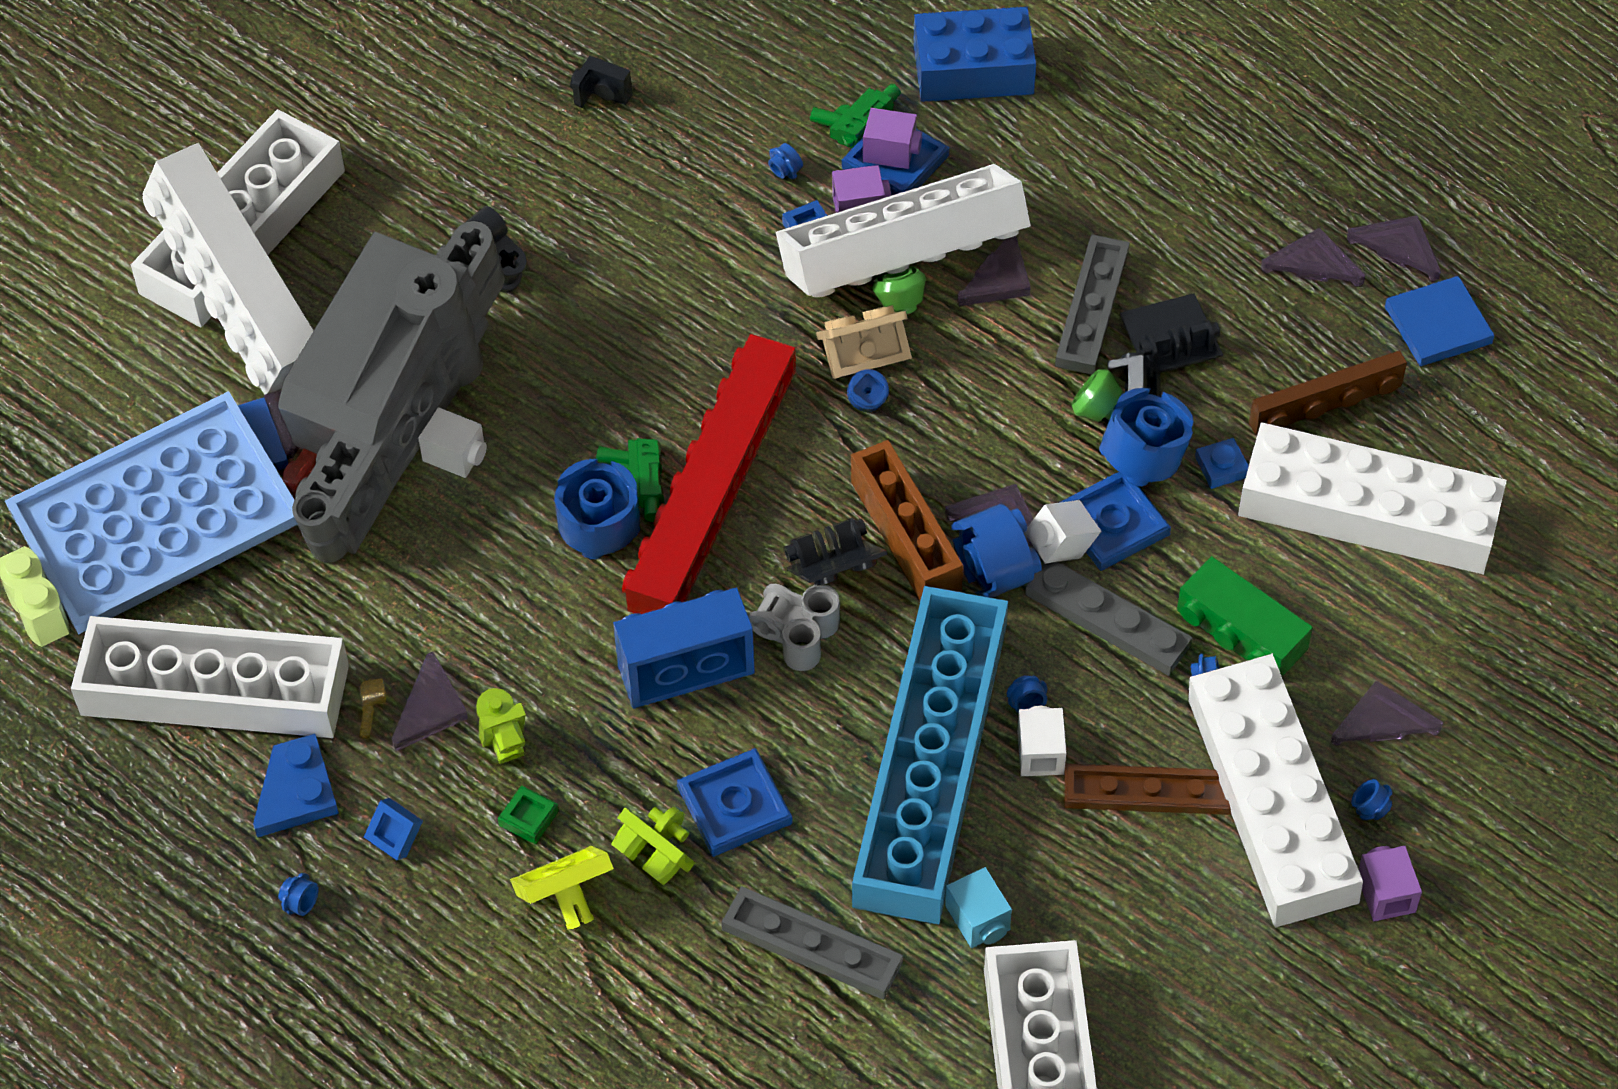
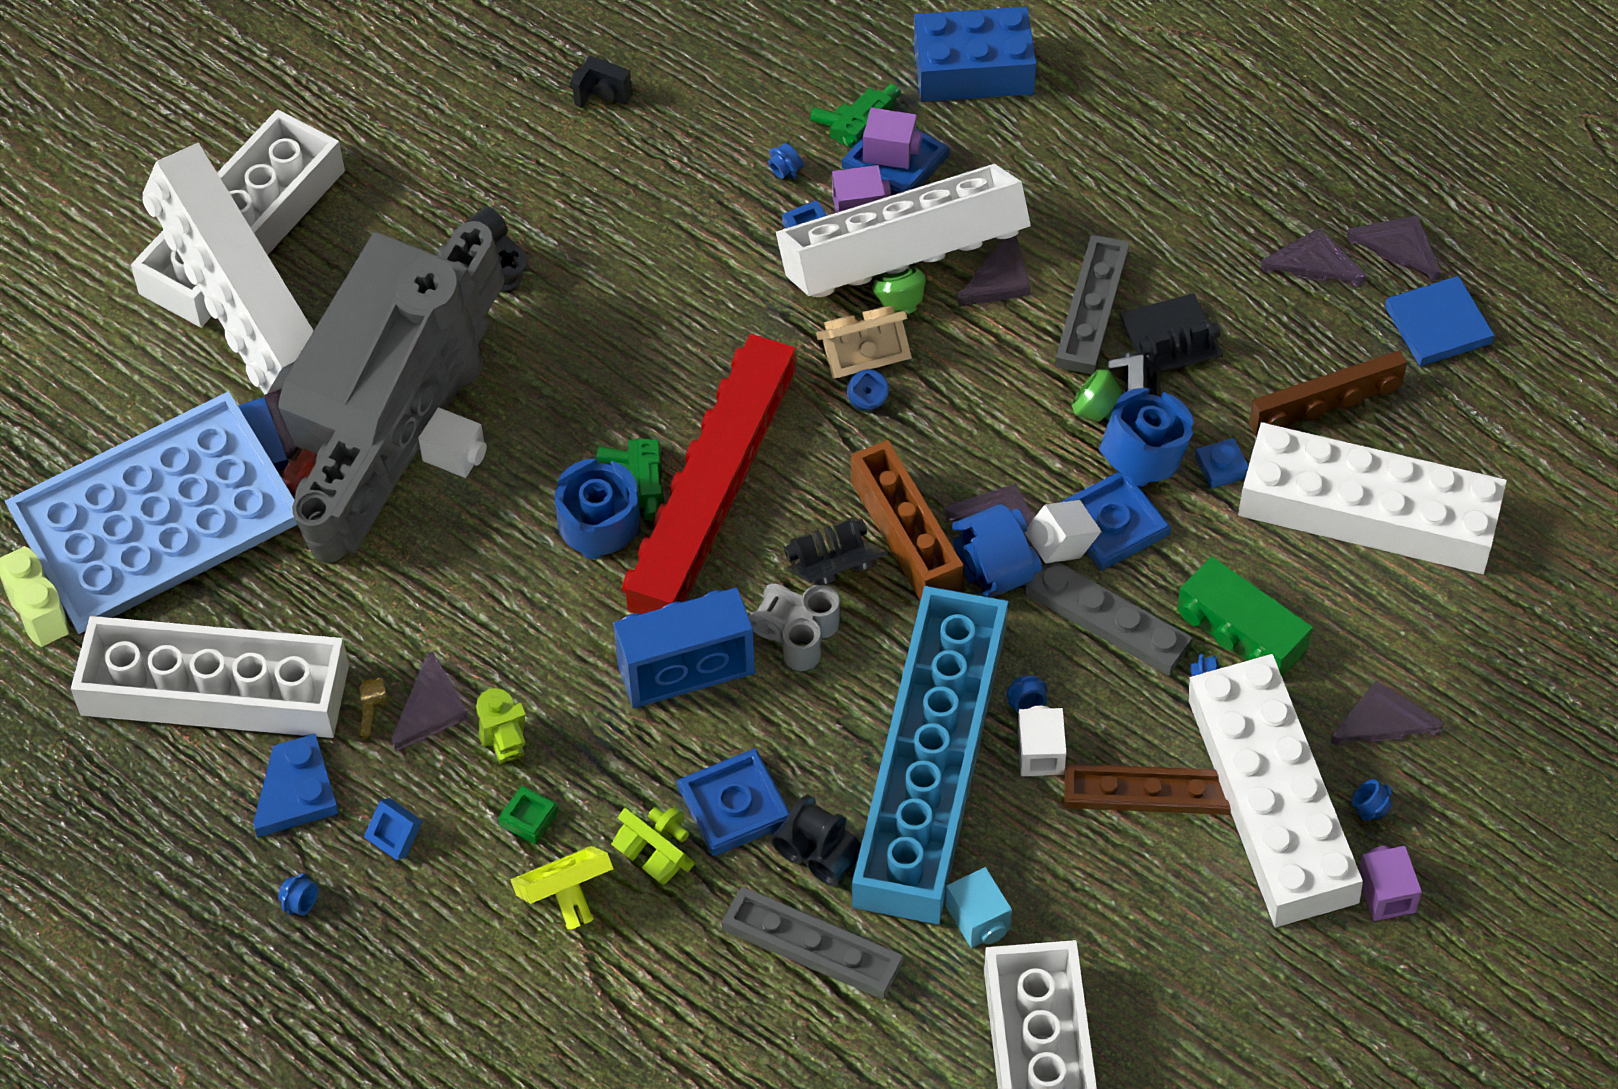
none -> black piece [771,794,861,887]

